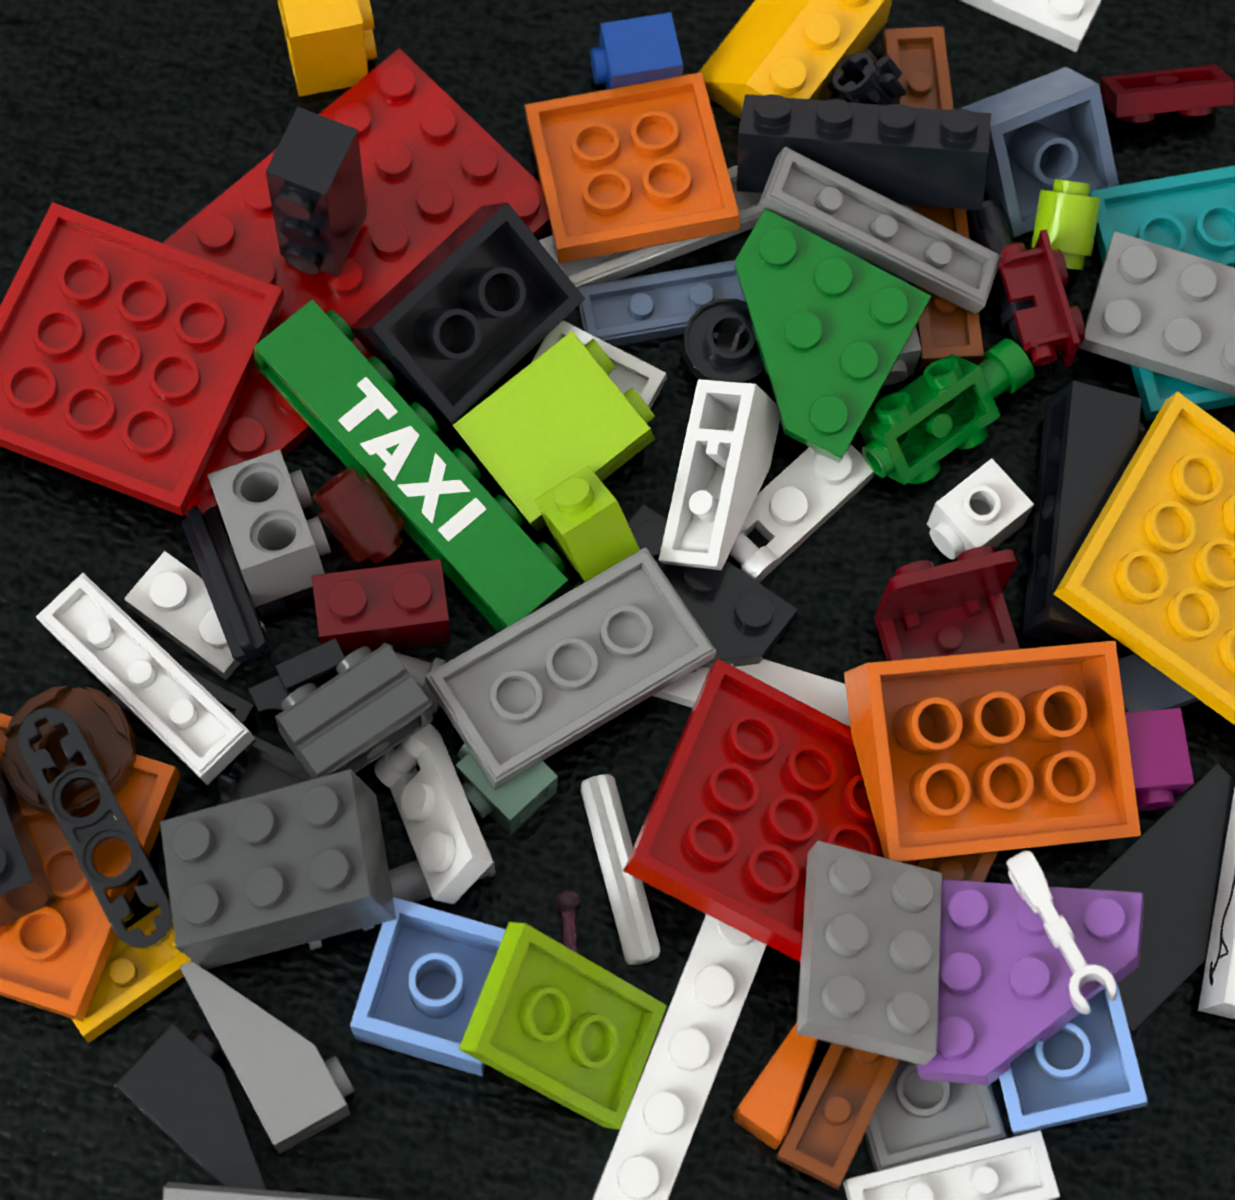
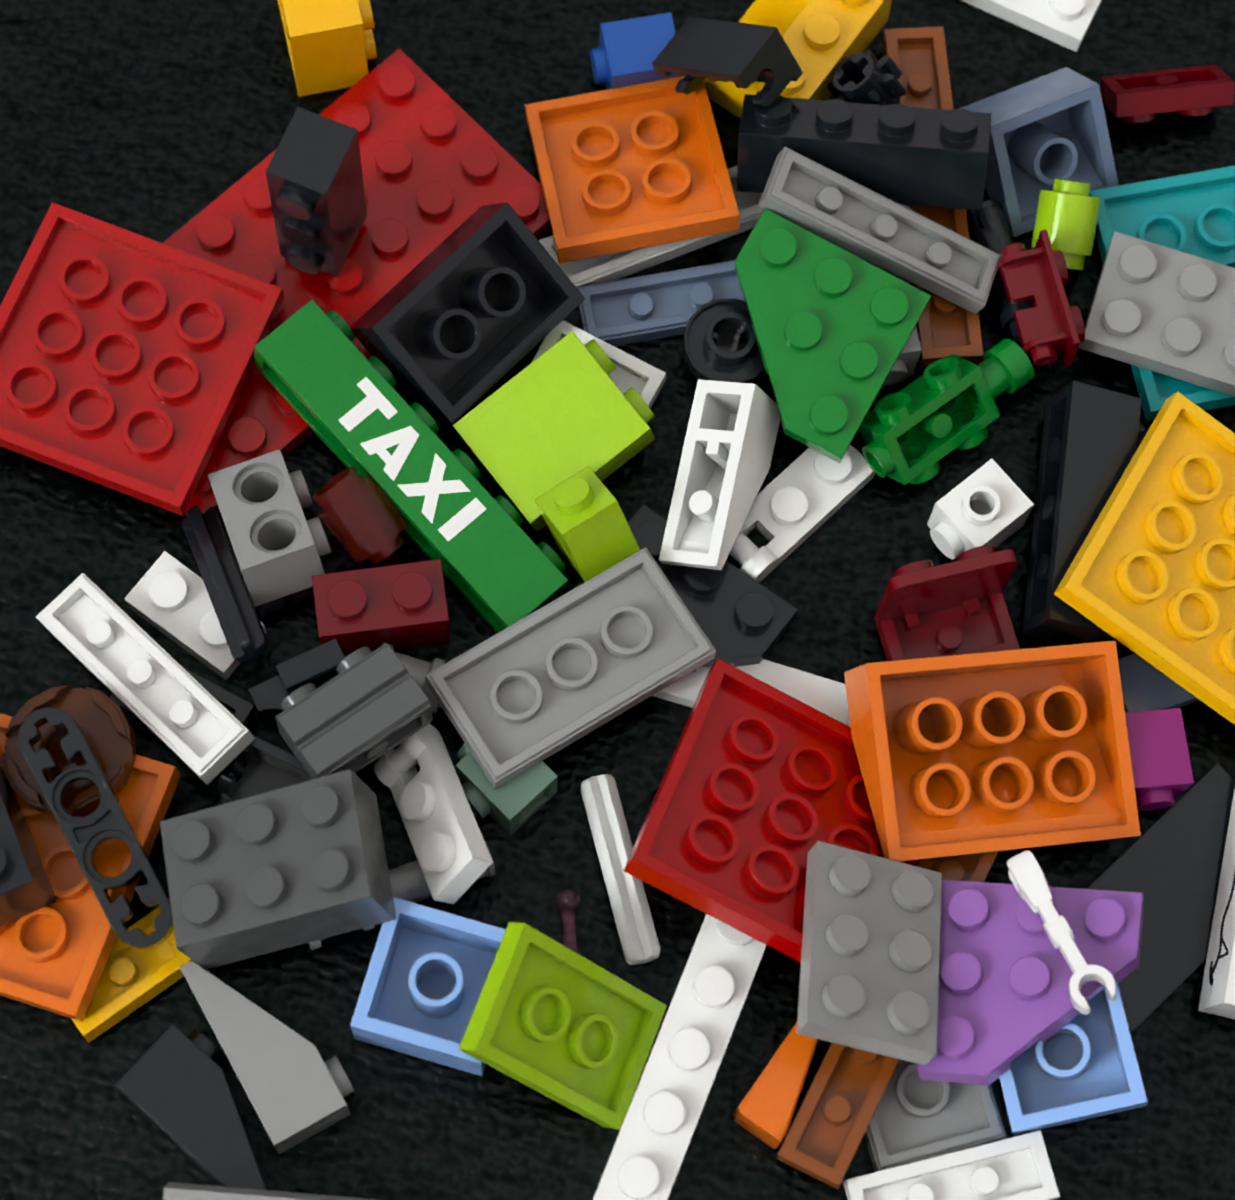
none -> black hinge [652,16,803,106]

